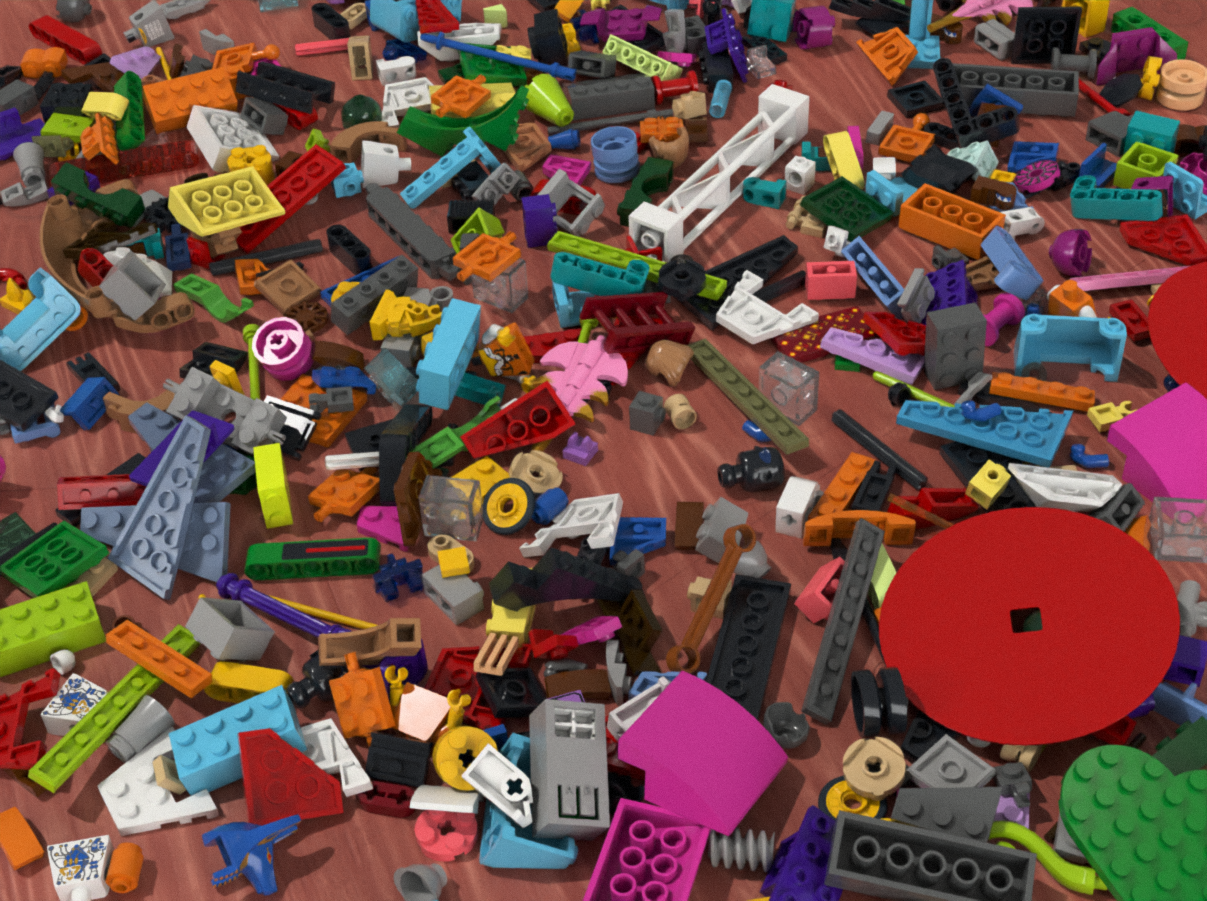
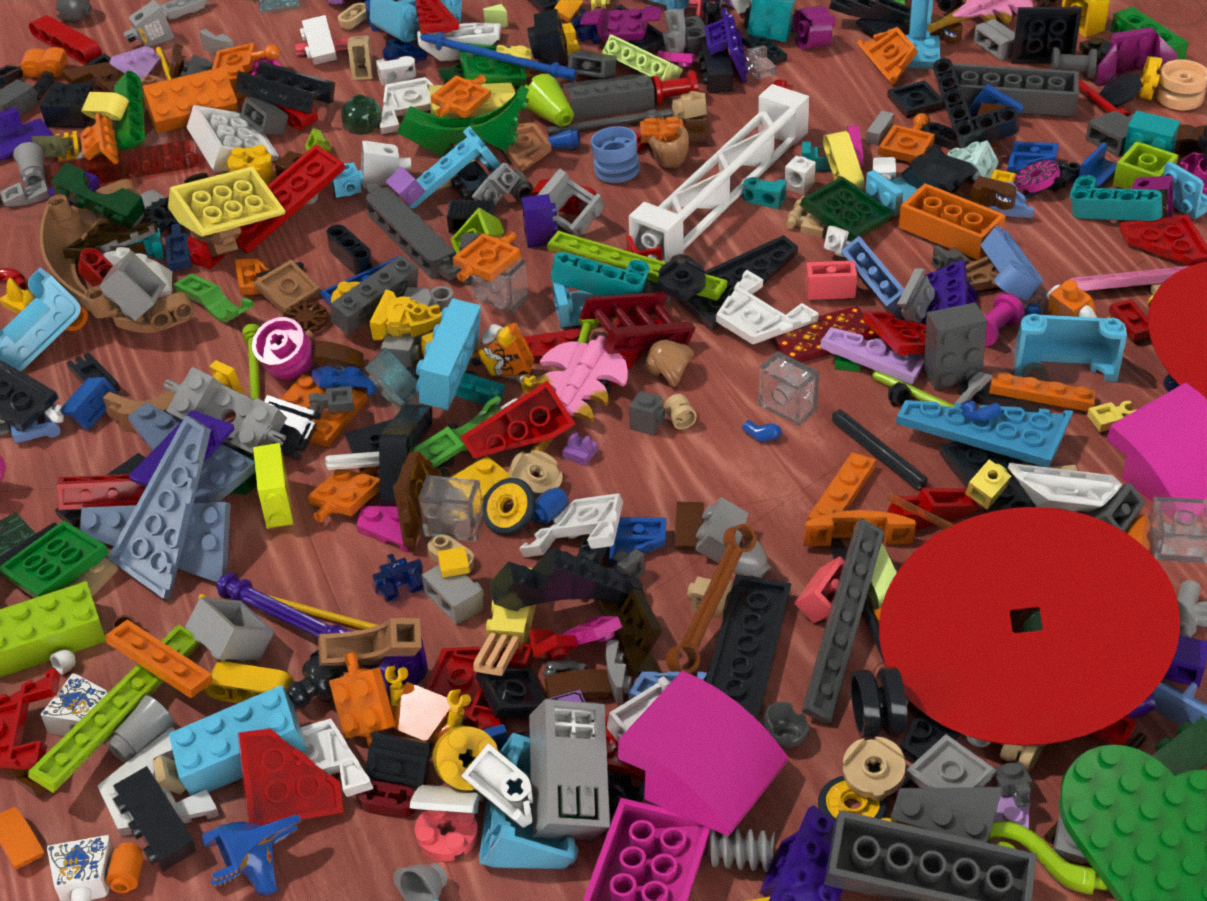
lime plate [41,113,95,143] -> none
black slope [179,342,248,379] -> none
black axle [209,239,323,276] -> none
green beam [245,538,381,580] -> none
black beam [311,3,351,40] -> none
medium nougat arch [330,121,407,163] -> none
dark pink wing [542,154,591,185] -> none
dark green arch [617,157,674,227] -> none
olive tile [687,339,809,455] -> none
medium azure piece [709,80,732,118] -> none
black piece [717,446,785,492] -> none
black axle [752,270,806,303] -> none
white piece [775,476,824,539] -> none
black hinge [851,460,897,511] -> none
white leg [1000,207,1045,239] -> none
magenta cylinder [1049,229,1092,277] -> none
blue arm [1069,444,1109,468] -> none
none -> black brick [112,766,196,871]
none -> white brick [300,15,337,65]
none -> medium lavender brick [385,166,426,206]

